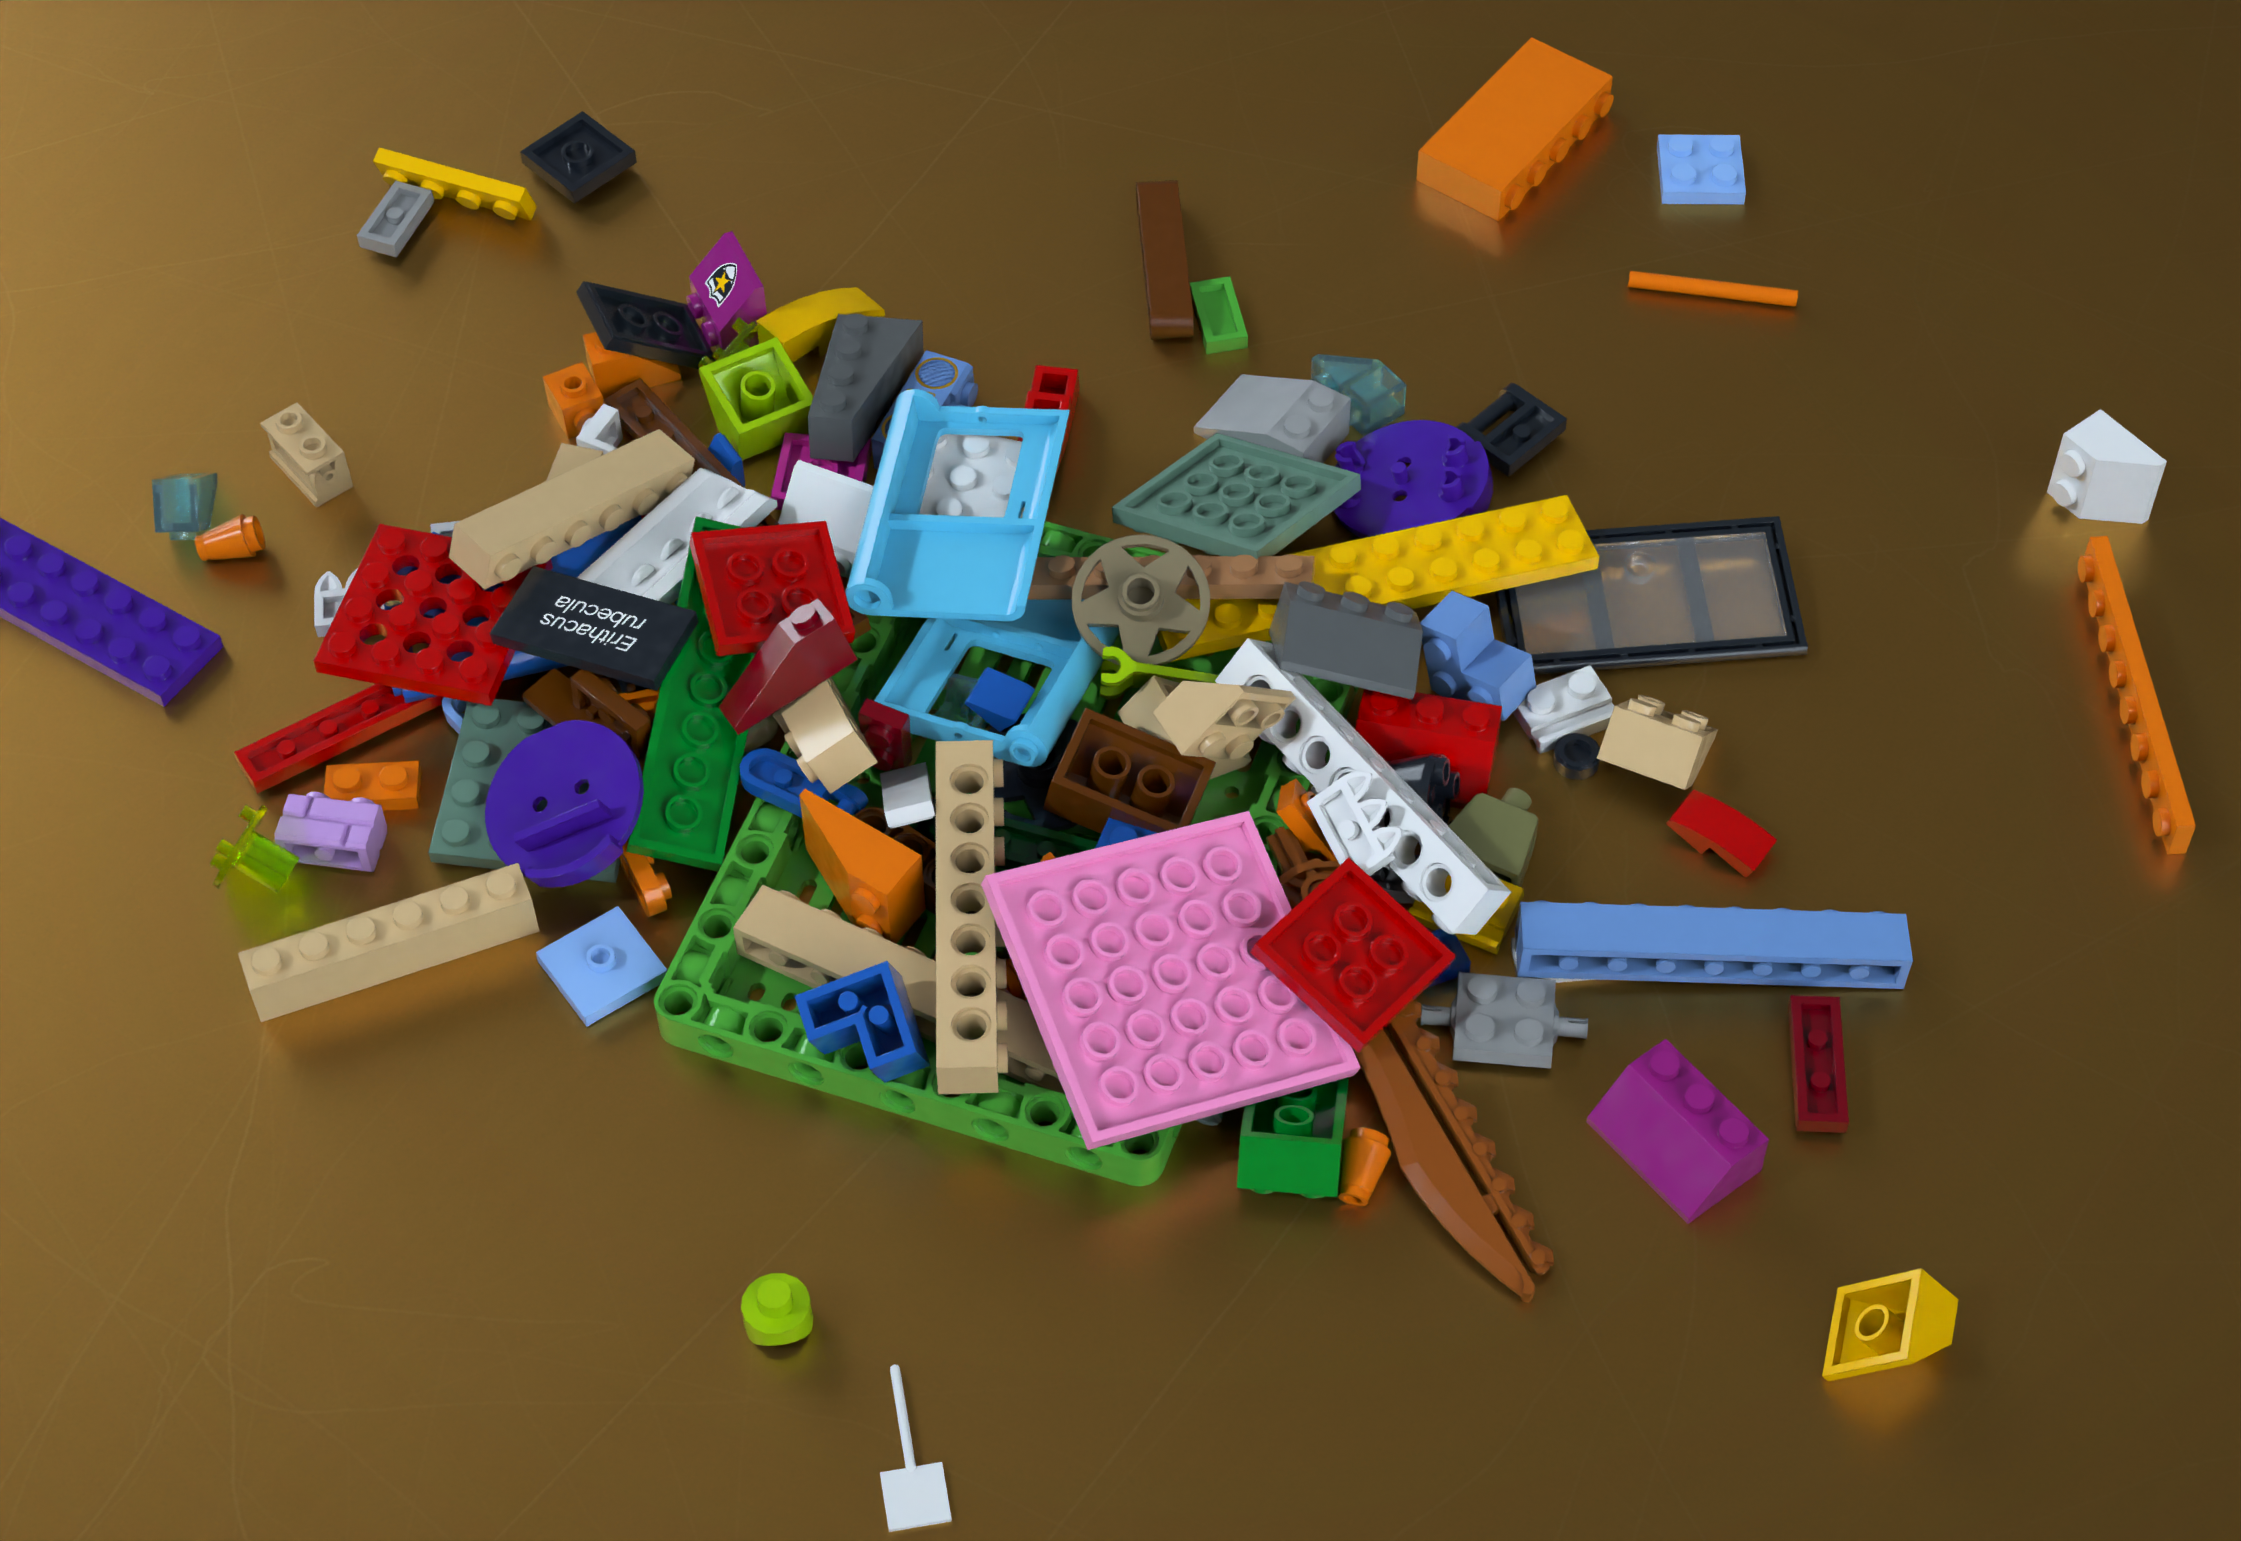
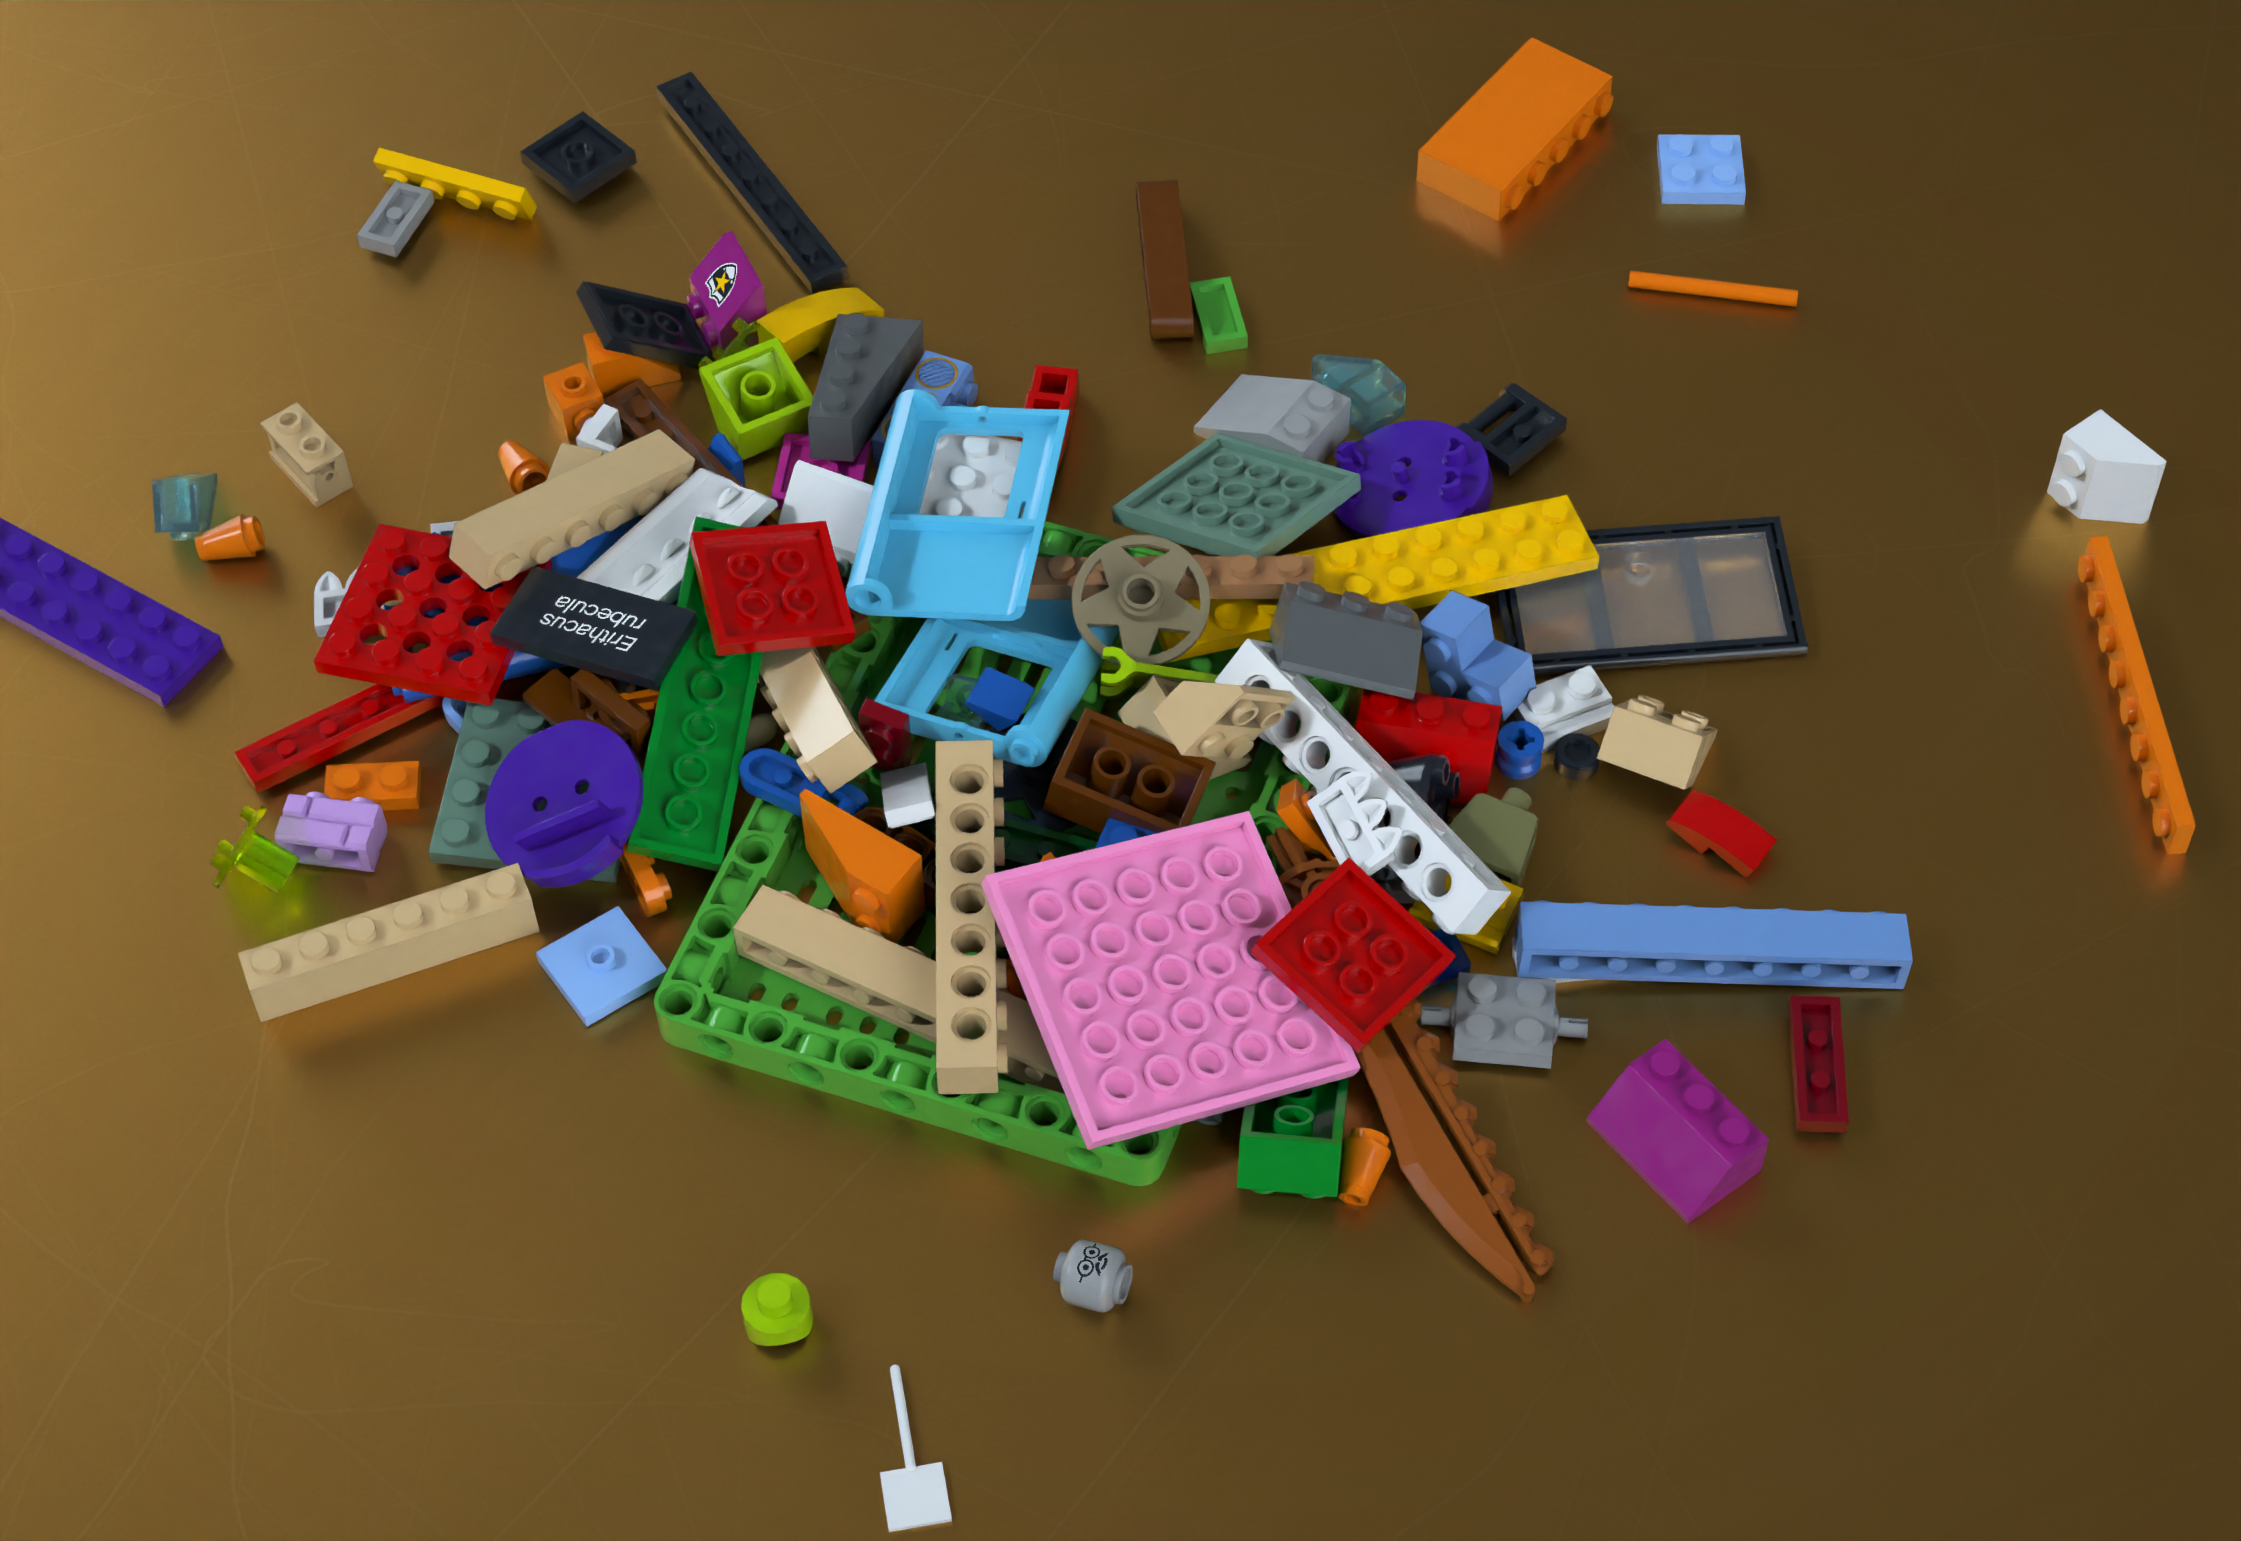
dark red slope [719,599,858,735] -> none
blue brick [795,961,930,1083] -> none
yellow slope [1822,1268,1959,1381] -> none
none -> orange cone [498,440,550,494]
none -> black plate [656,72,849,294]
none -> light grey head [1053,1239,1133,1312]
none -> blue wheel [1495,721,1544,780]

